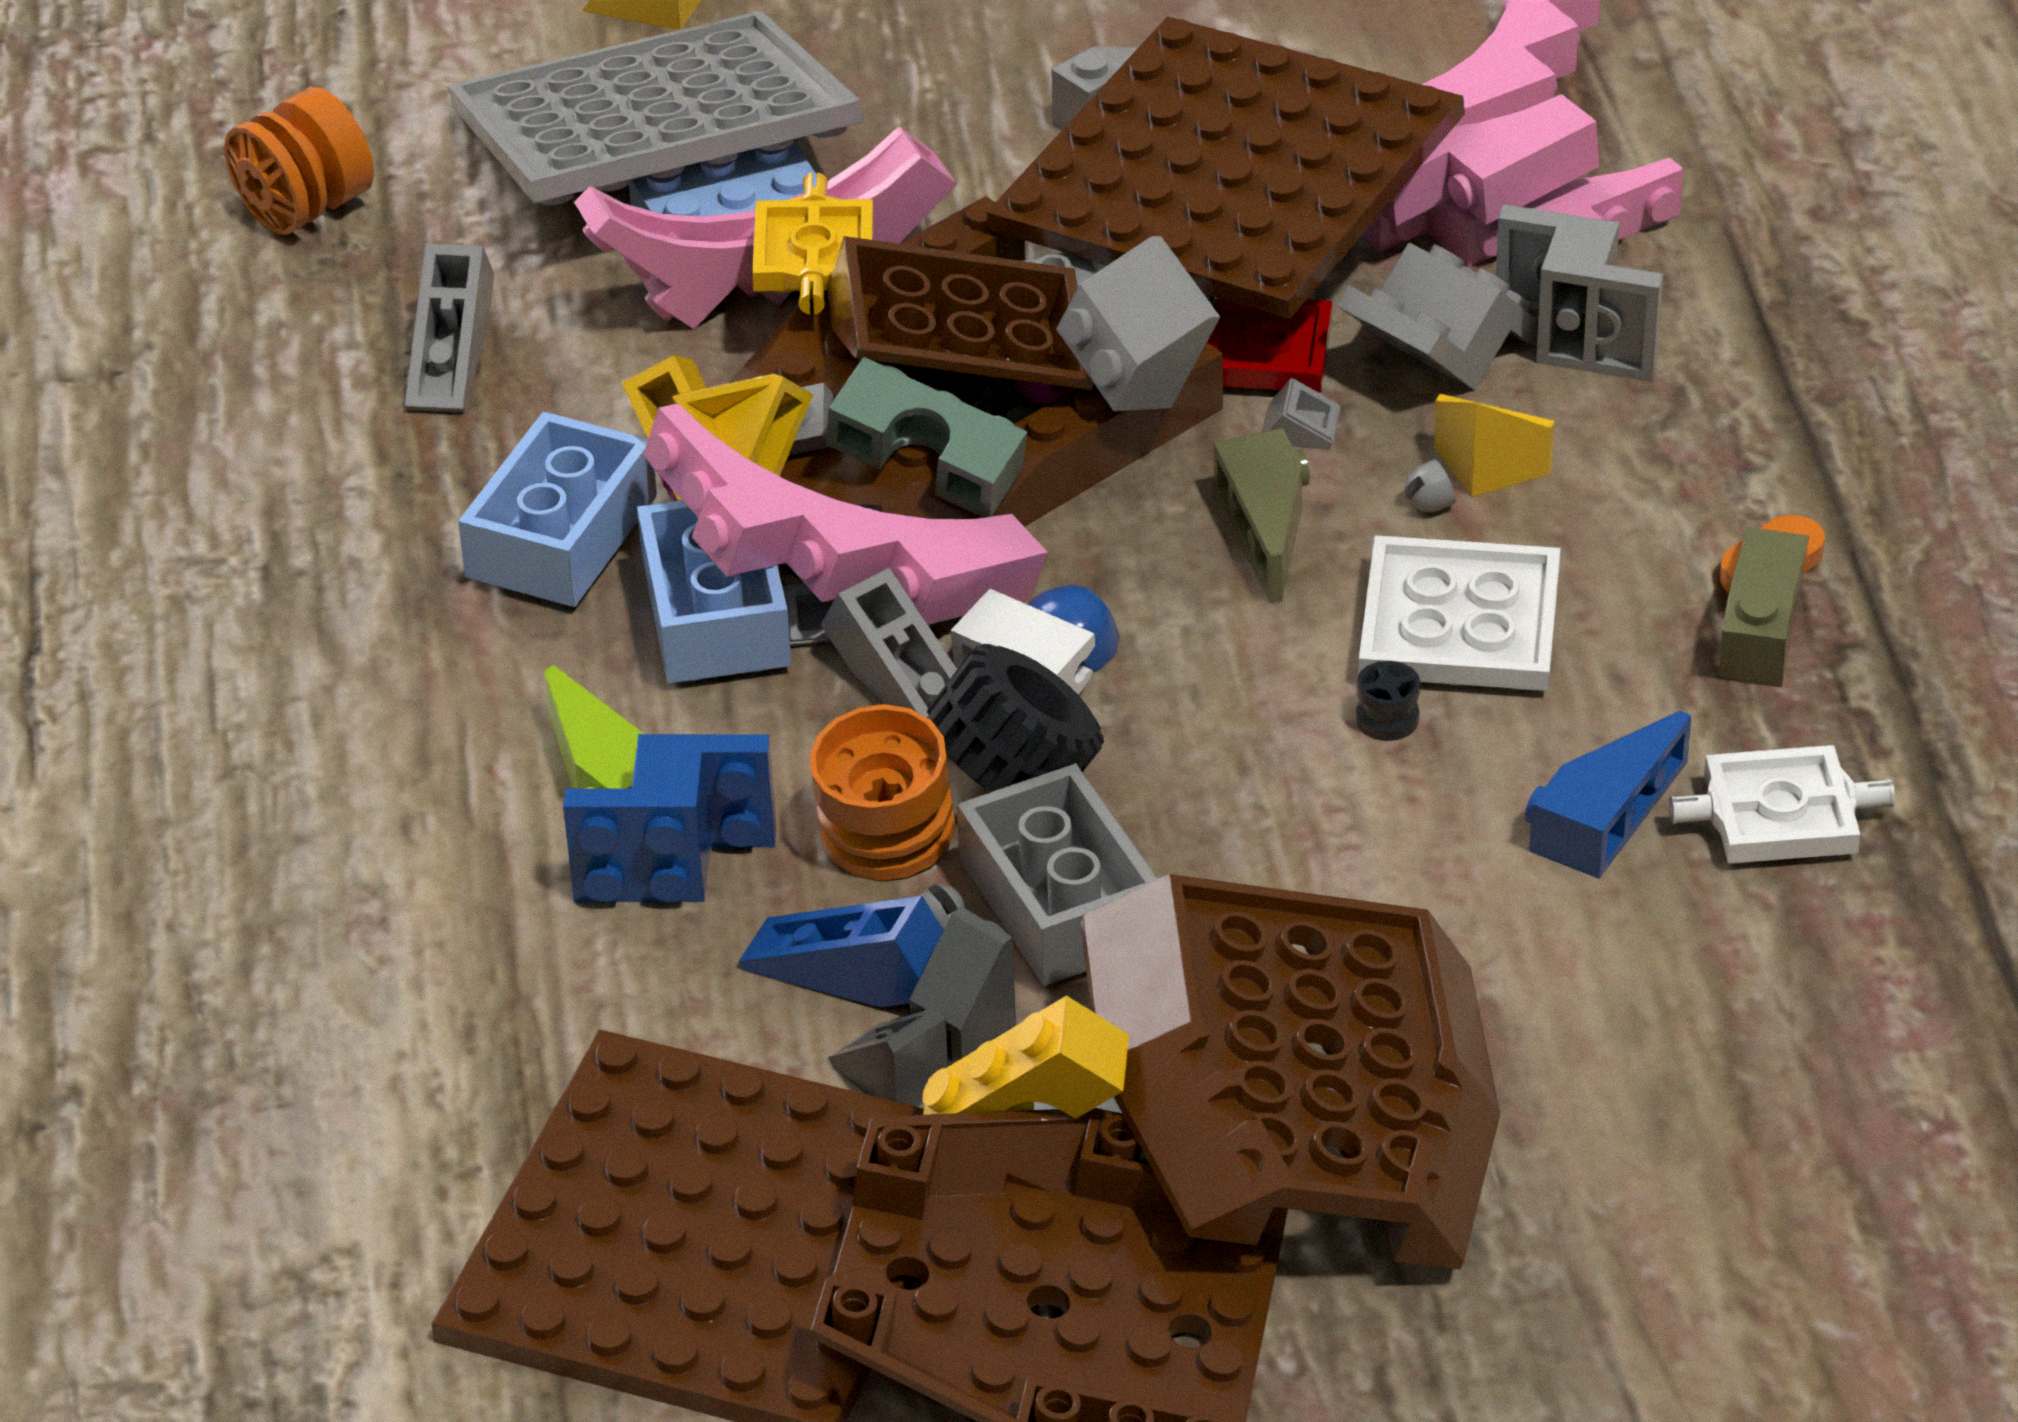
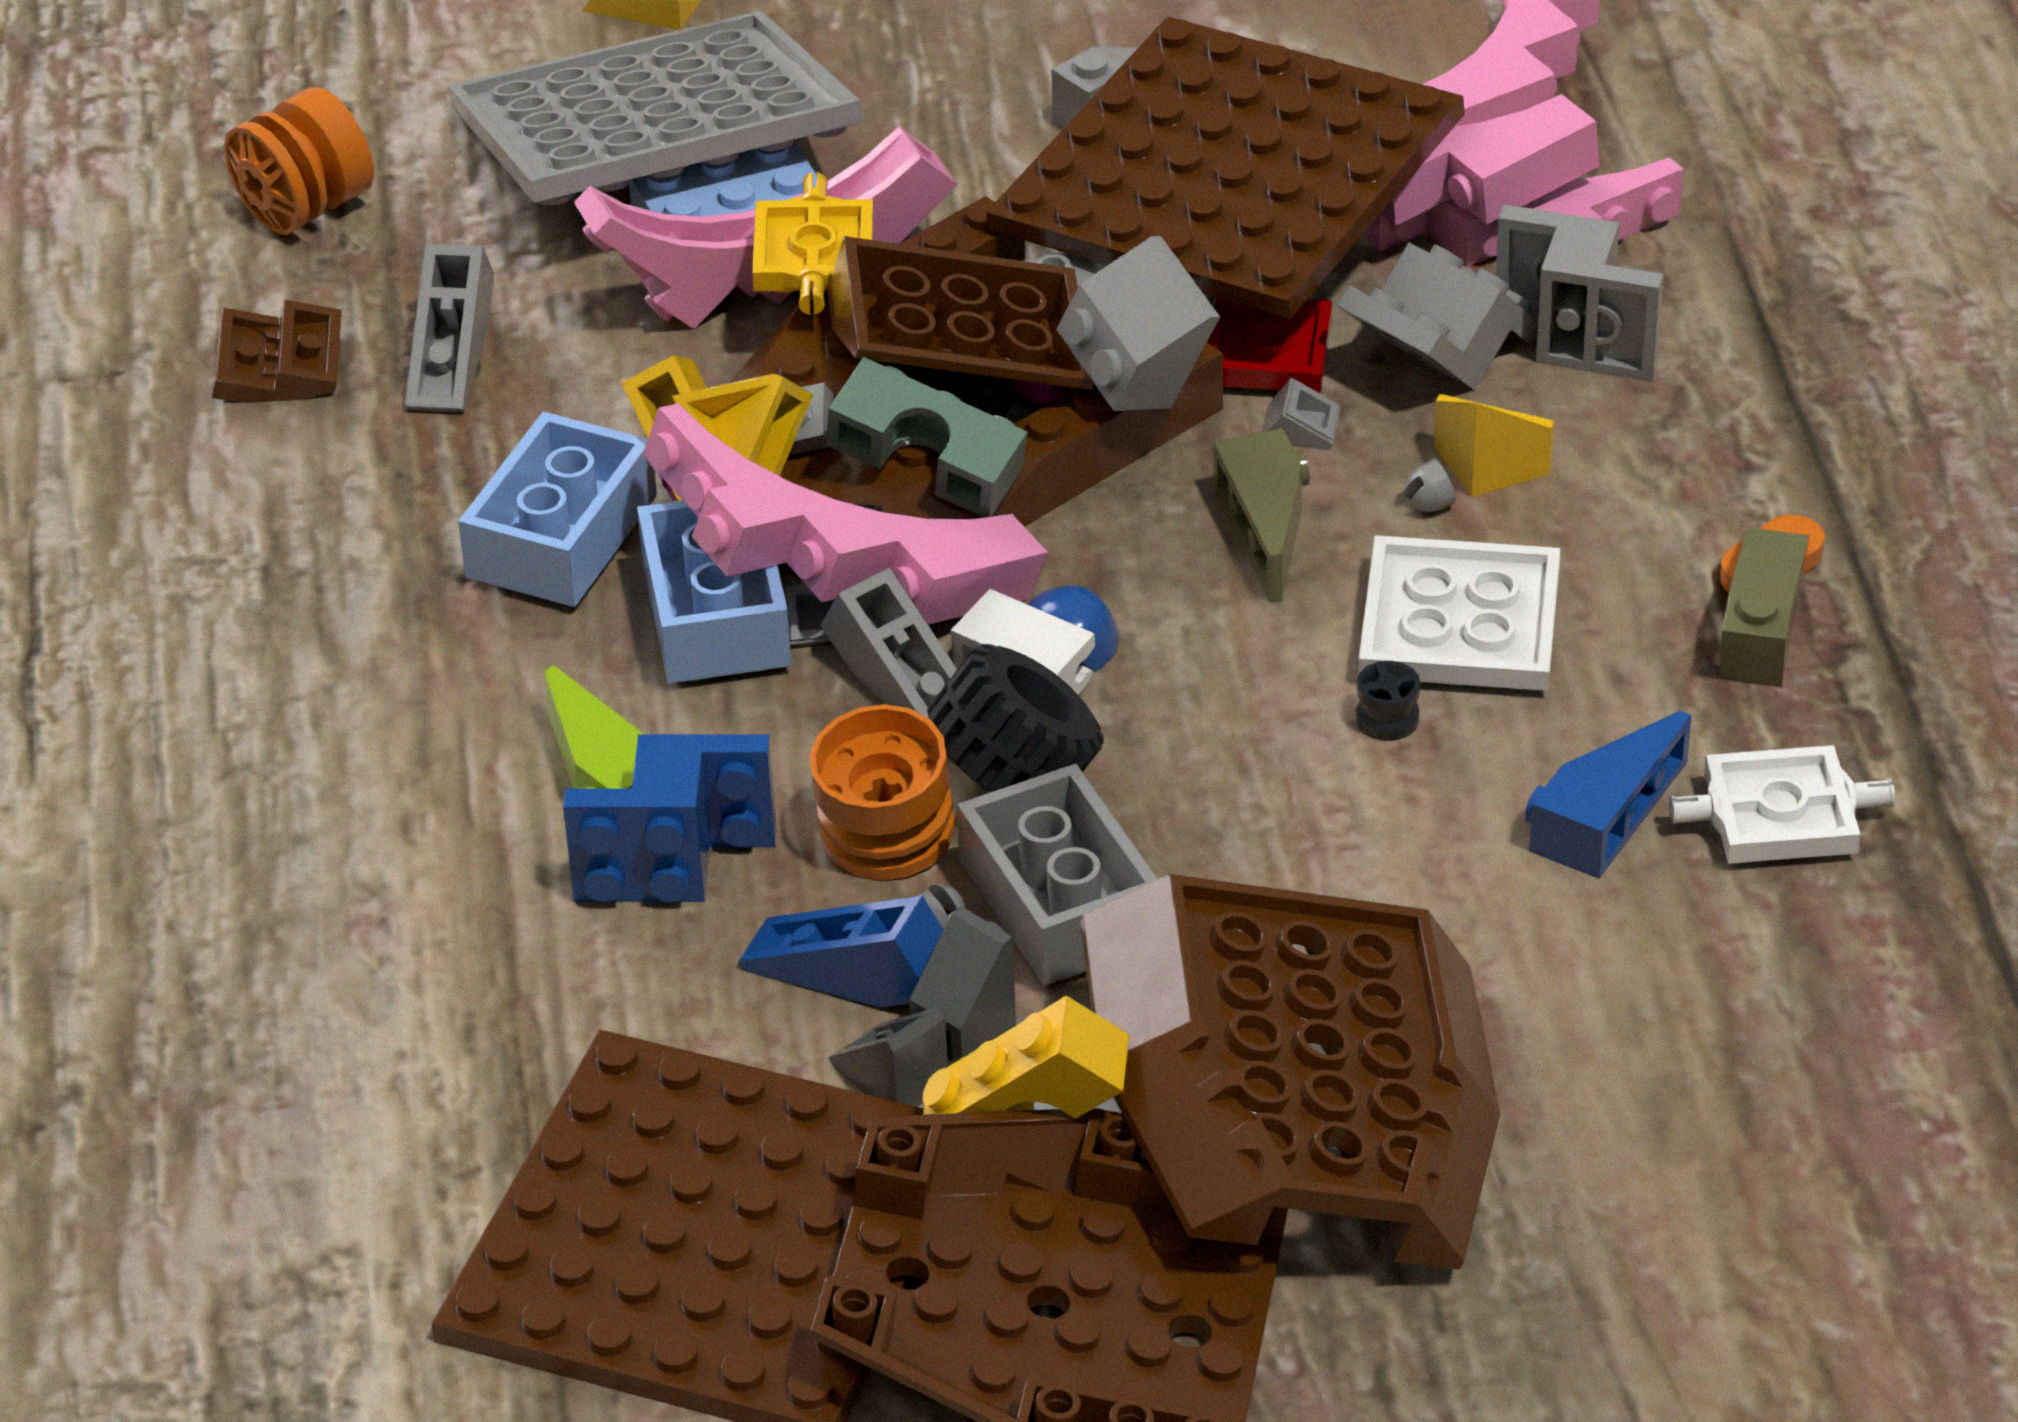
none -> reddish brown slope [212,300,342,402]

